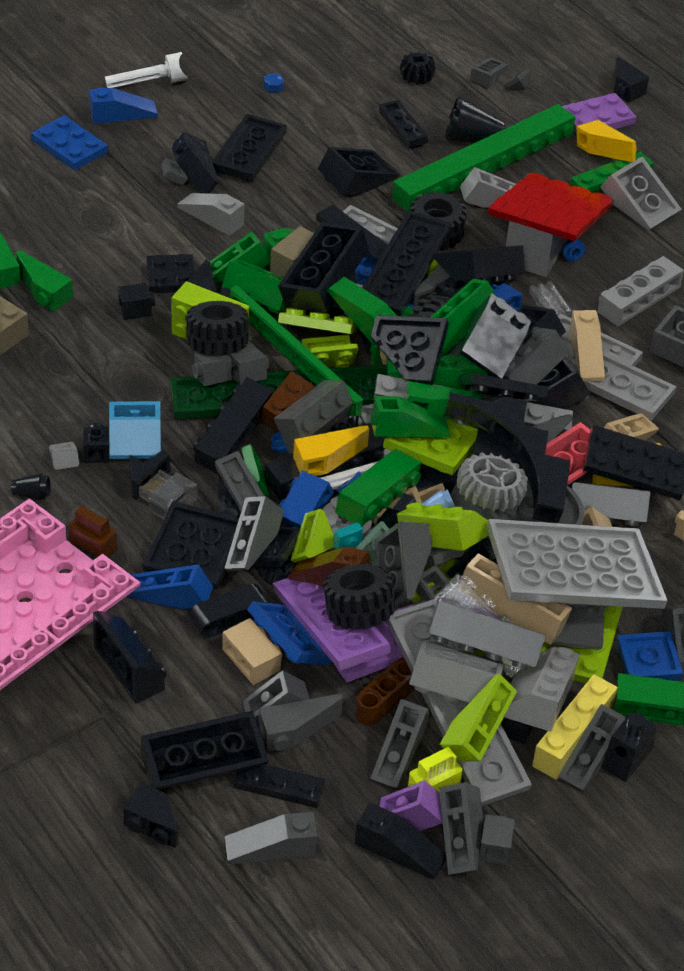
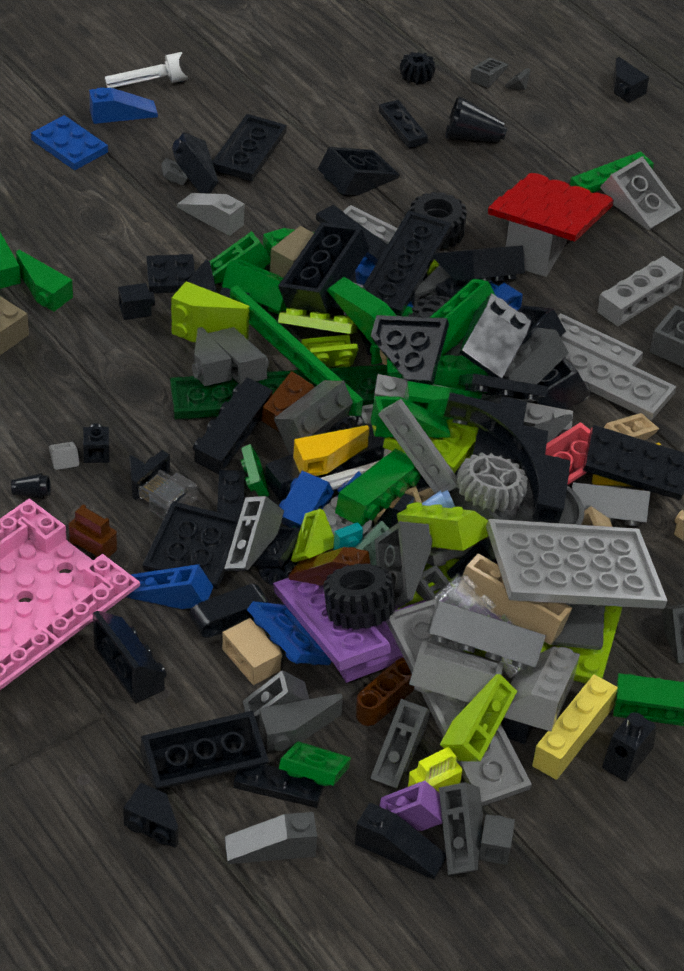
dark azure slope [109,401,161,459] -> none
black tyre [186,301,248,355] -> none
dark grey plate [215,451,264,511] -> none
blue tile [264,73,284,93] -> none
blue plate [271,432,288,453] -> none
green brick [392,104,576,212] -> none
light grey slope [460,167,516,208] -> none
clear tile [529,281,571,317] -> none
dark grey slope [558,704,626,792] -> none
medium lavender plate [562,93,637,133] -> none
blue plate [562,239,585,261] -> none
tan slope [569,310,605,381] -> none
yellow slope [576,120,637,162] -> none
blue plate [616,631,683,681] -> none
none -> green plate [279,741,351,786]
none -> light grey plate [378,399,457,493]

